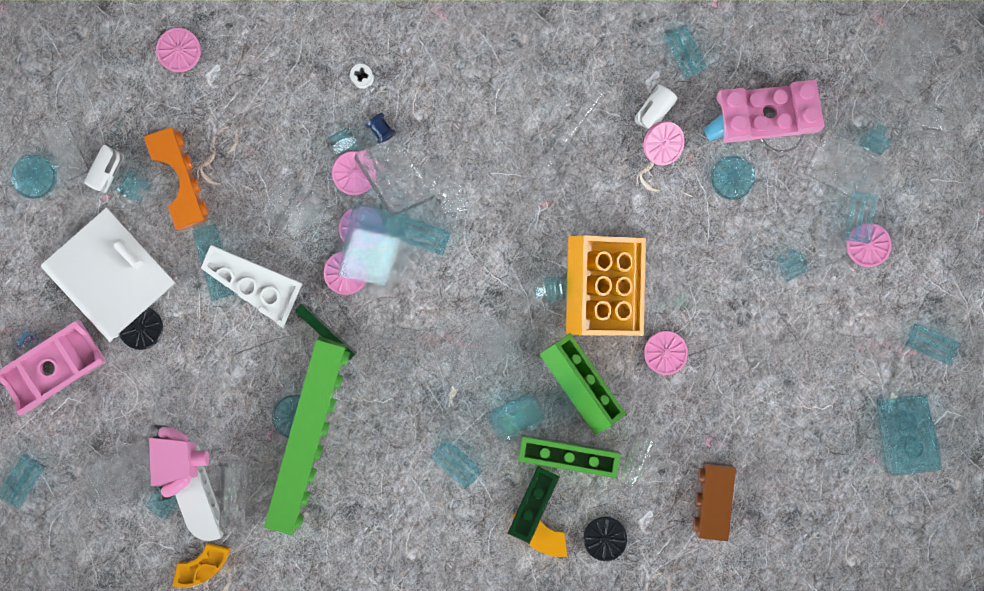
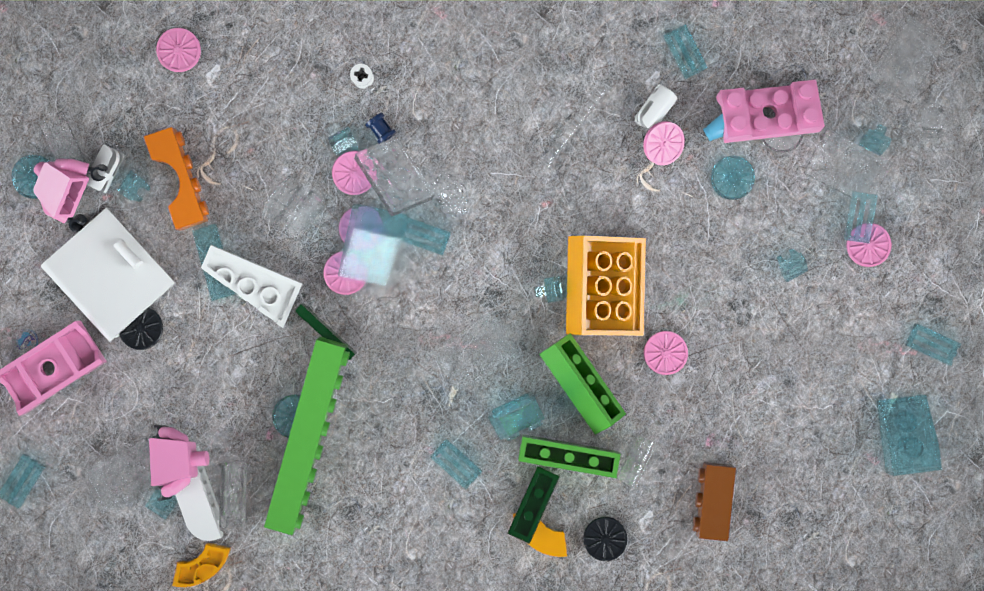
none -> bright pink torso [34,158,108,232]

